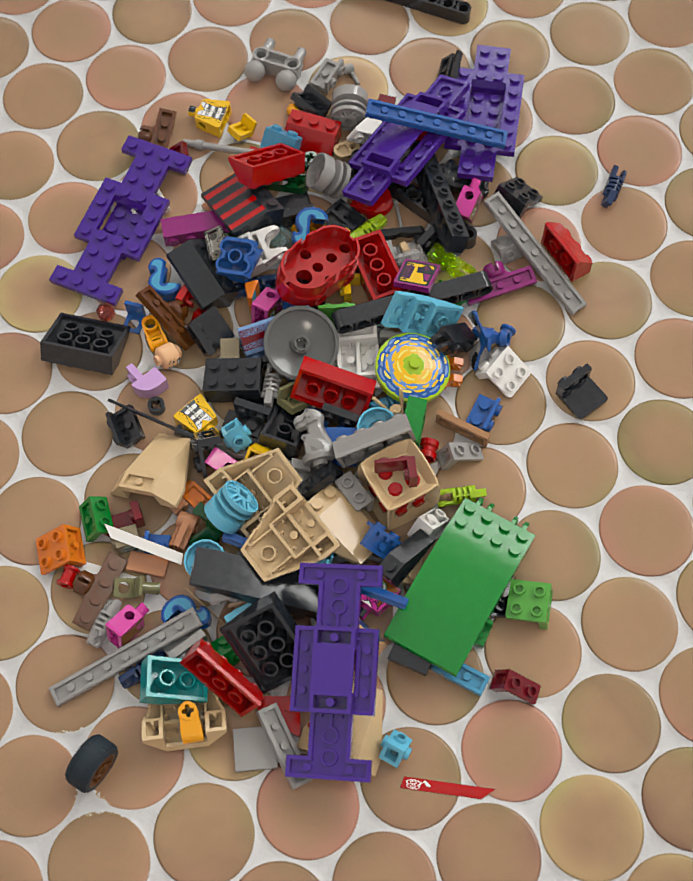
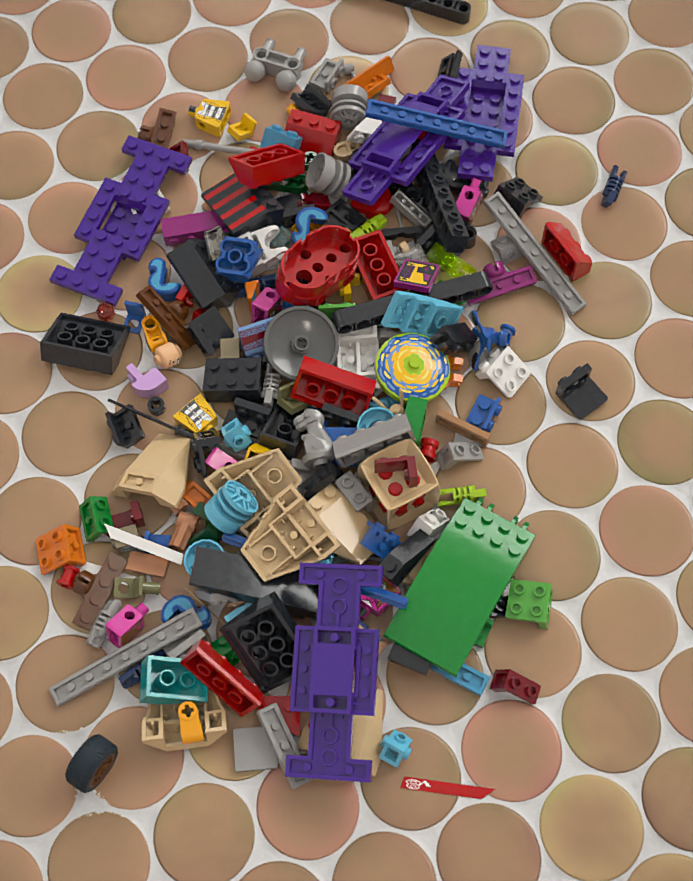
none -> dark red plate [297,192,331,211]
none -> orange bracket [343,56,394,99]
none -> light grey piece [389,190,432,229]

